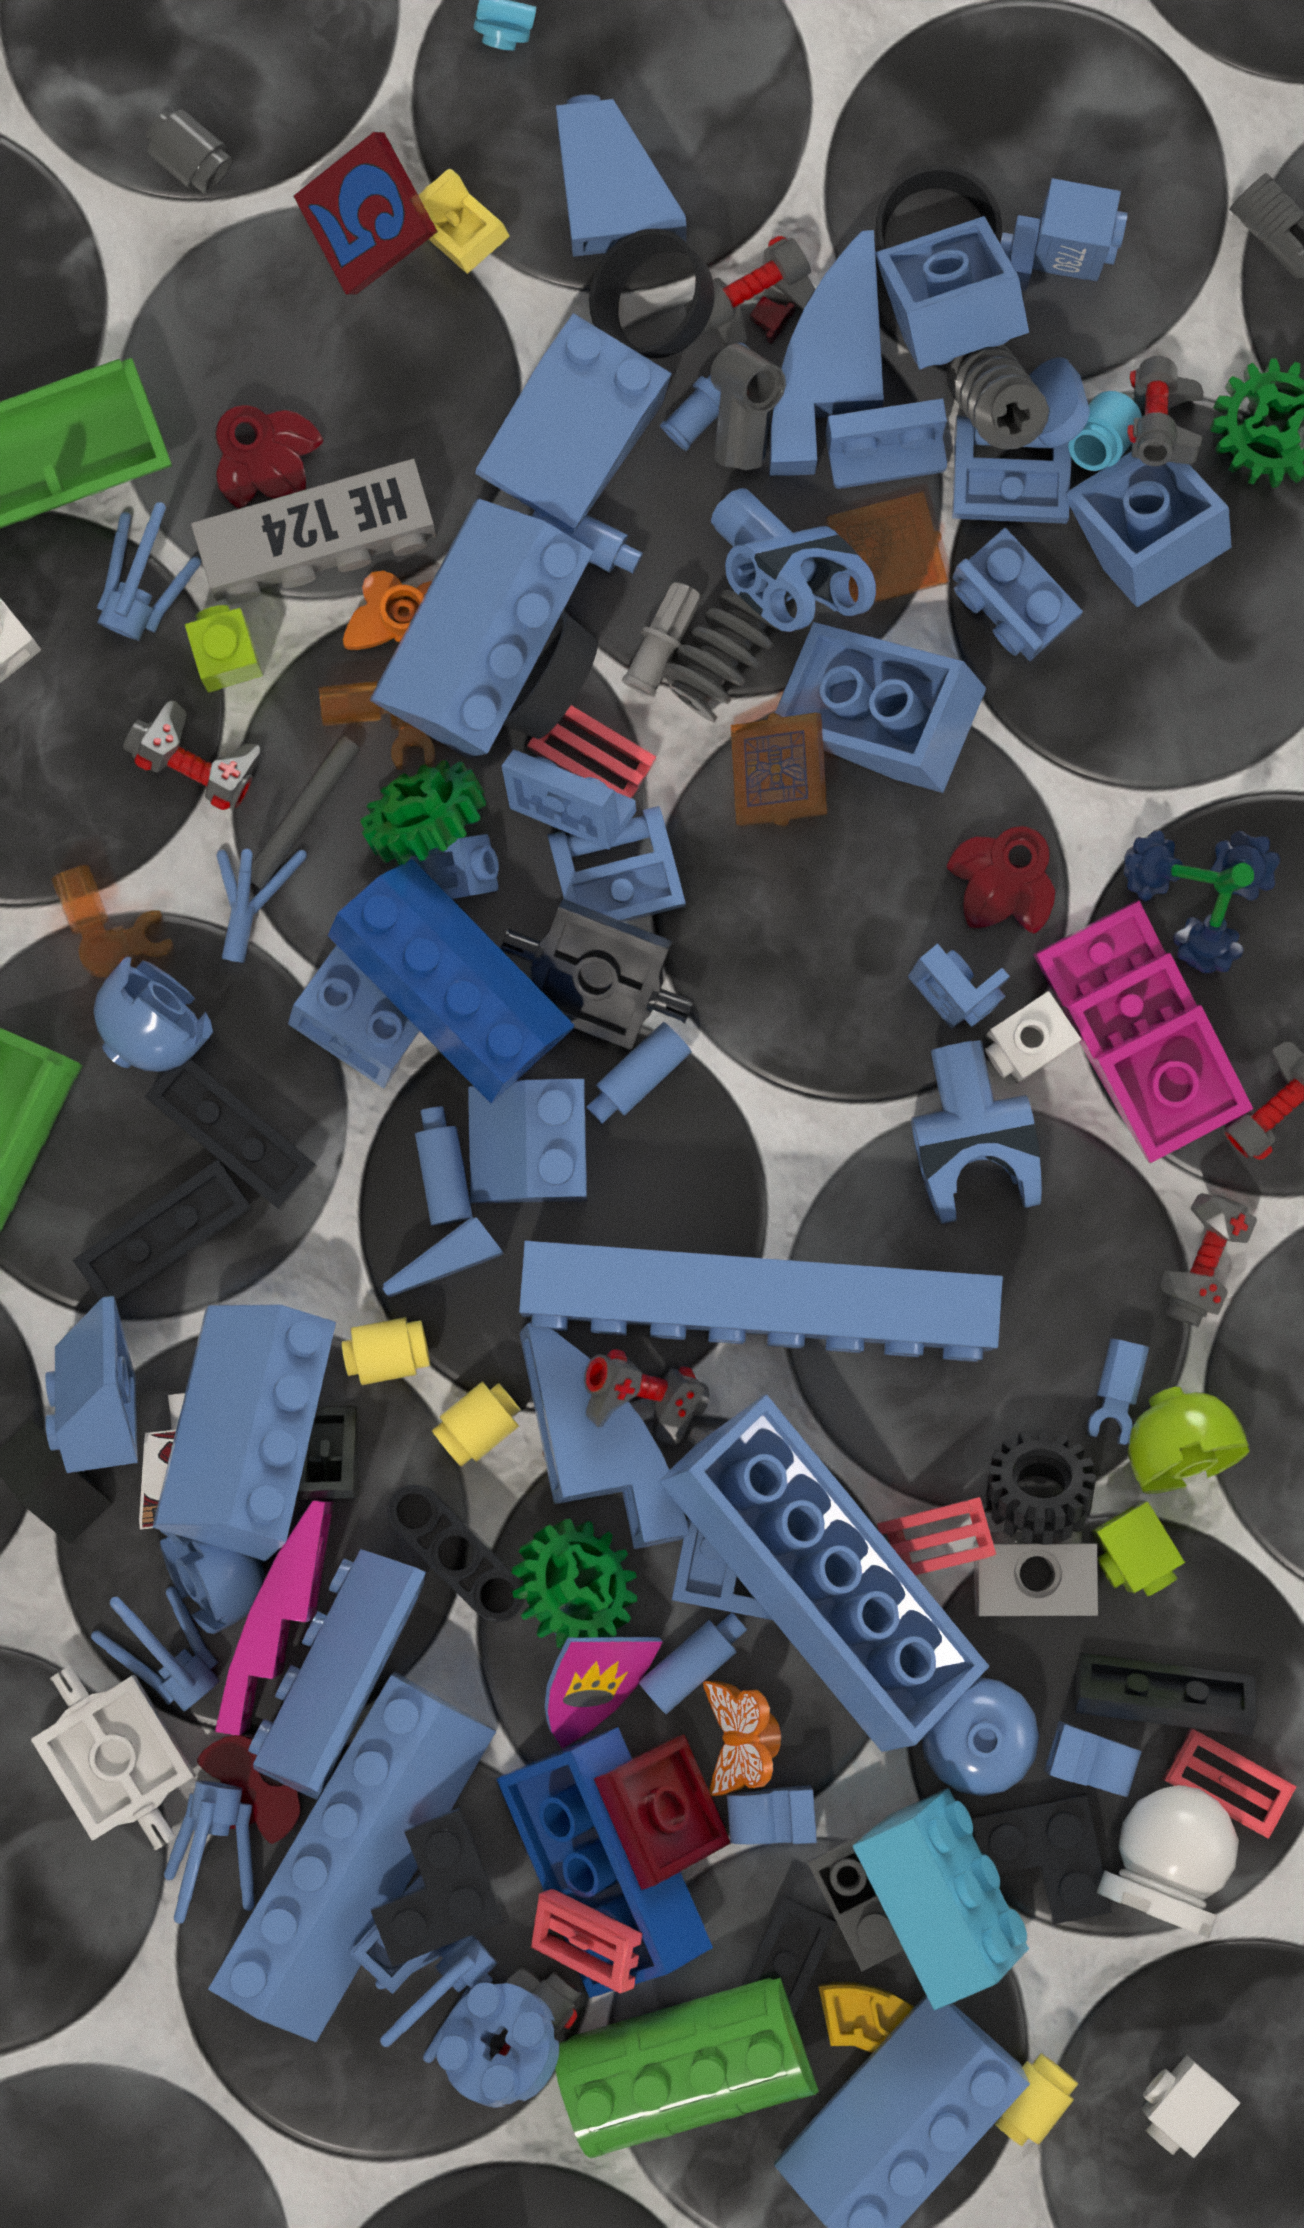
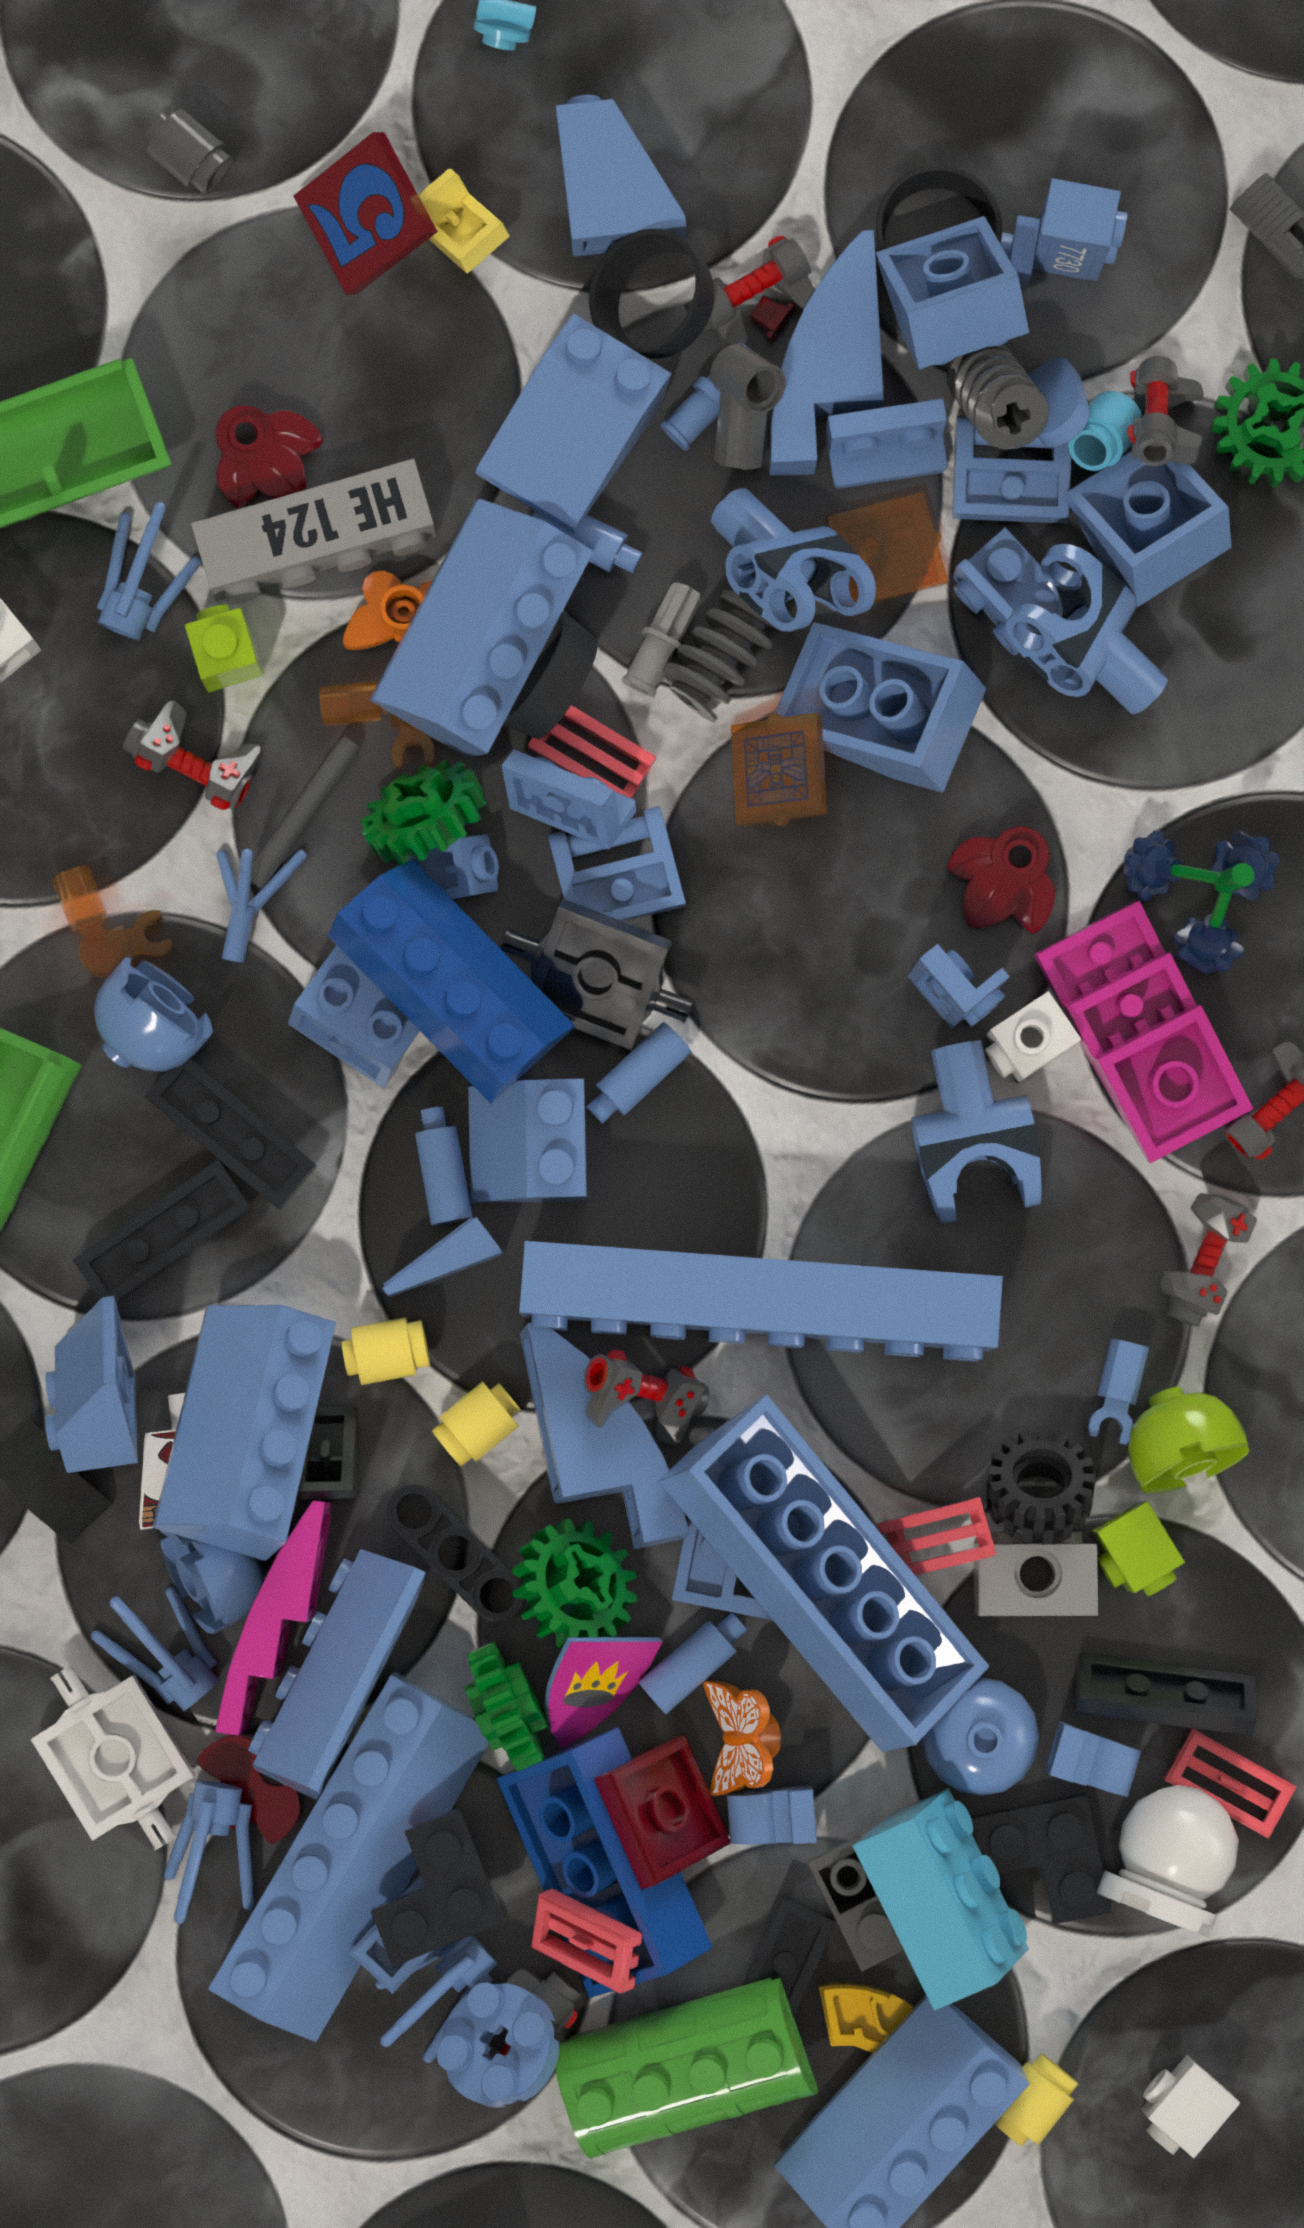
none -> green gear [464,1642,548,1772]
none -> medium blue connector [1005,544,1168,714]

